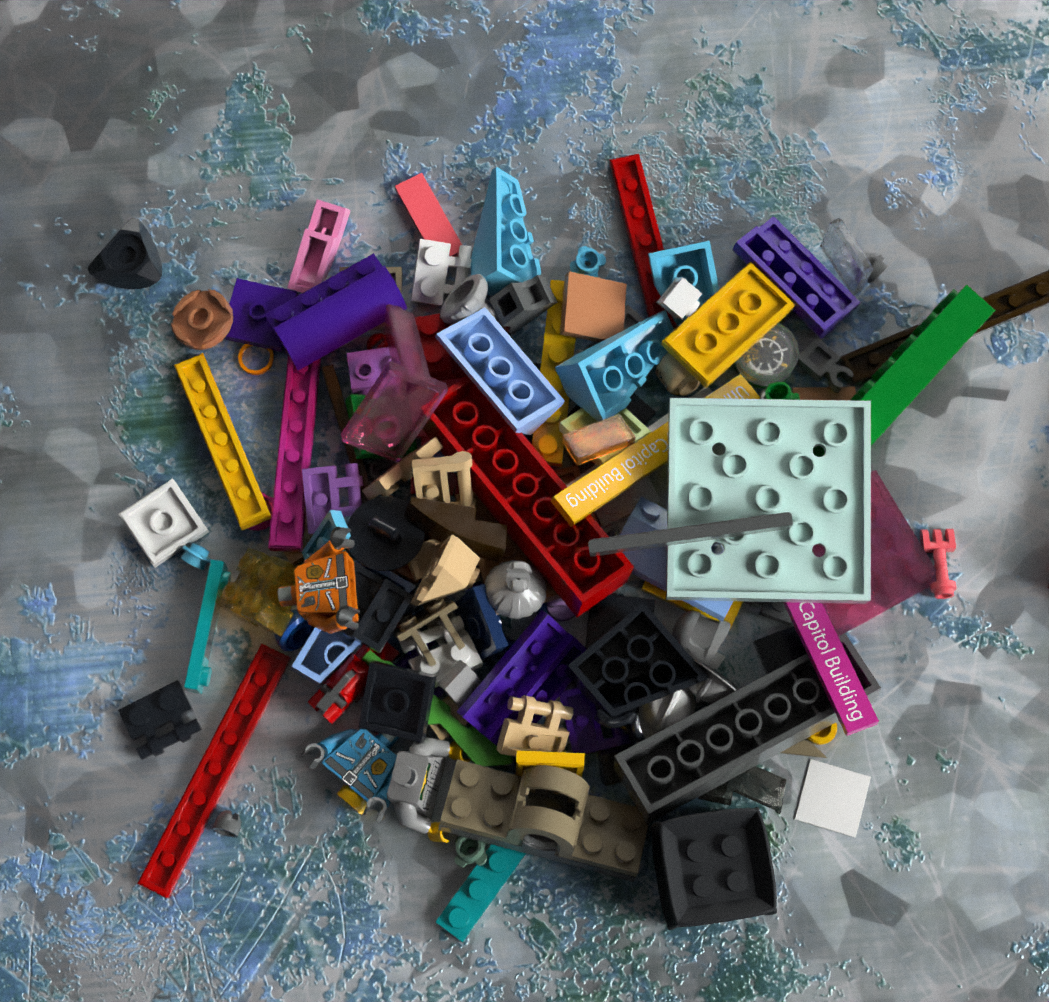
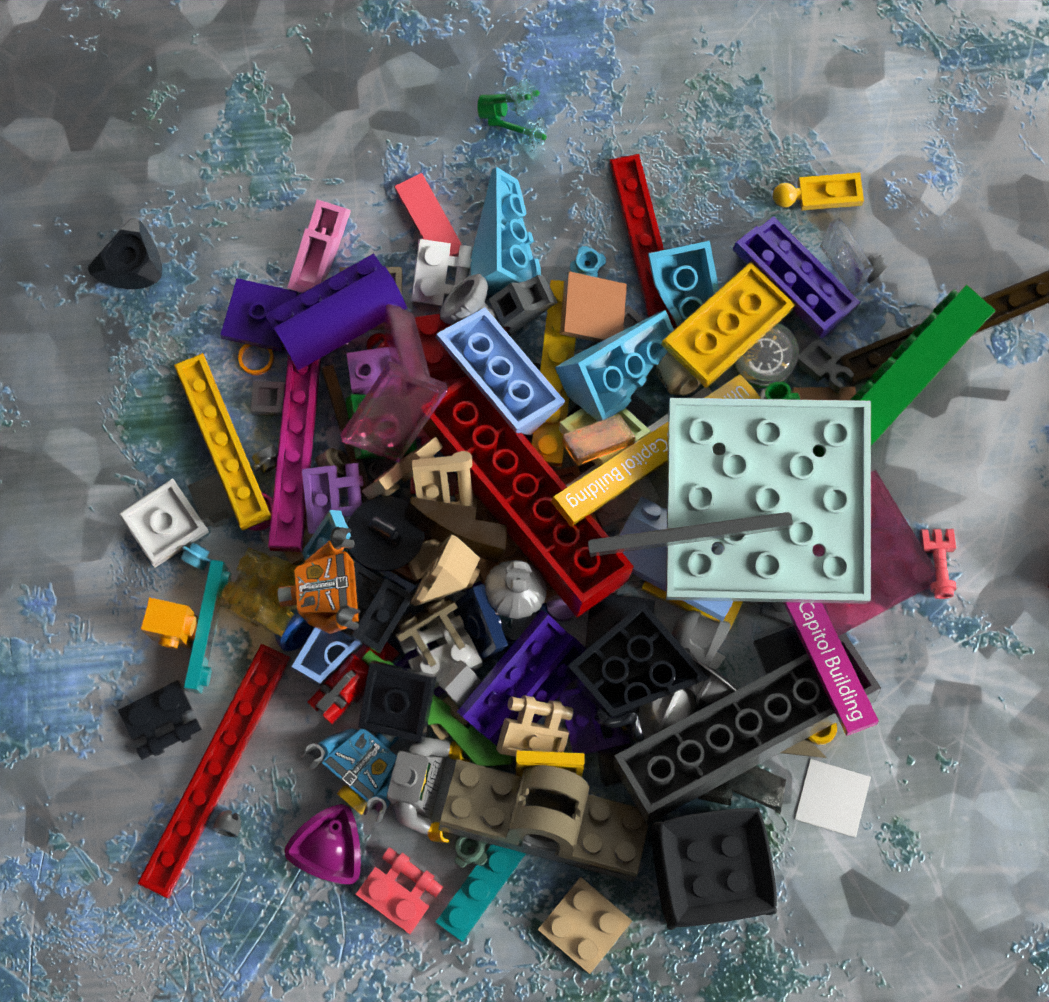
nougat tile [171,289,233,350] -> none
white plate [656,277,702,319] -> none
none -> light orange brick [141,597,199,649]
none -> clear smoke brick [187,473,235,528]
none -> dark grey plate [250,381,285,416]
none -> dark grey plate [251,445,278,473]
none -> magenta hat [284,804,361,884]
none -> dark tan plate [314,448,350,478]
none -> coral plate [356,847,443,934]
none -> plant [477,77,548,153]
none -> tan plate [538,877,632,974]
none -> yellow plate [773,172,864,211]

